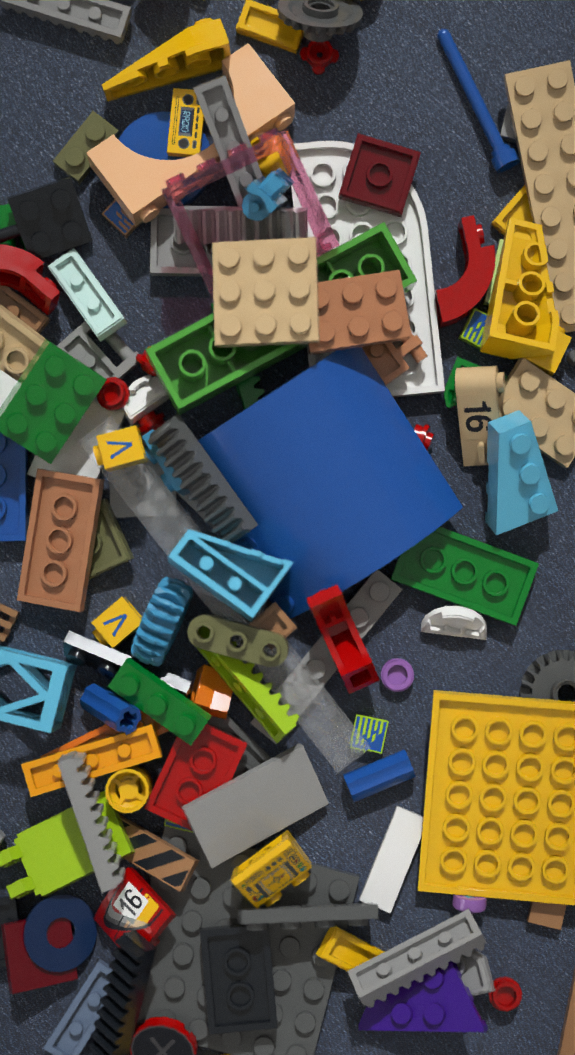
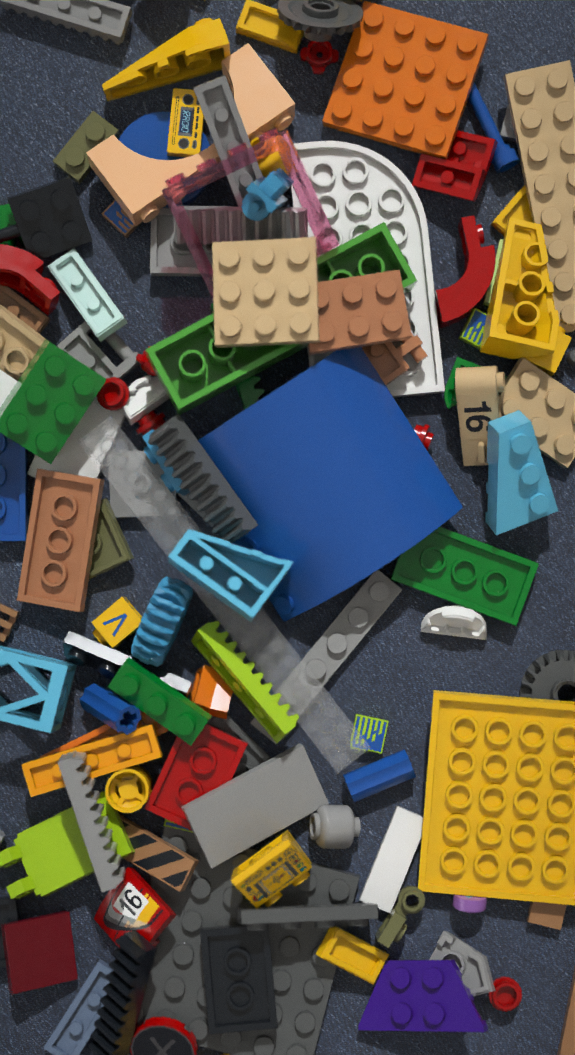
dark blue gear [23,894,97,972] -> none
yellow brick [93,425,148,472] -> none
olive plate [188,614,289,667] -> none
medium nougat tile [249,602,297,650] -> none
red arch [306,584,380,694] -> none
dark red tile [338,133,421,217] -> none
light grey gear [347,909,486,1008] -> none
medium lavender tile [380,658,414,692] -> none
none -> light grey head [309,805,361,849]
none -> orange plate [322,1,489,160]
none -> olive plate [375,886,425,948]
none -> red slope [412,130,498,202]

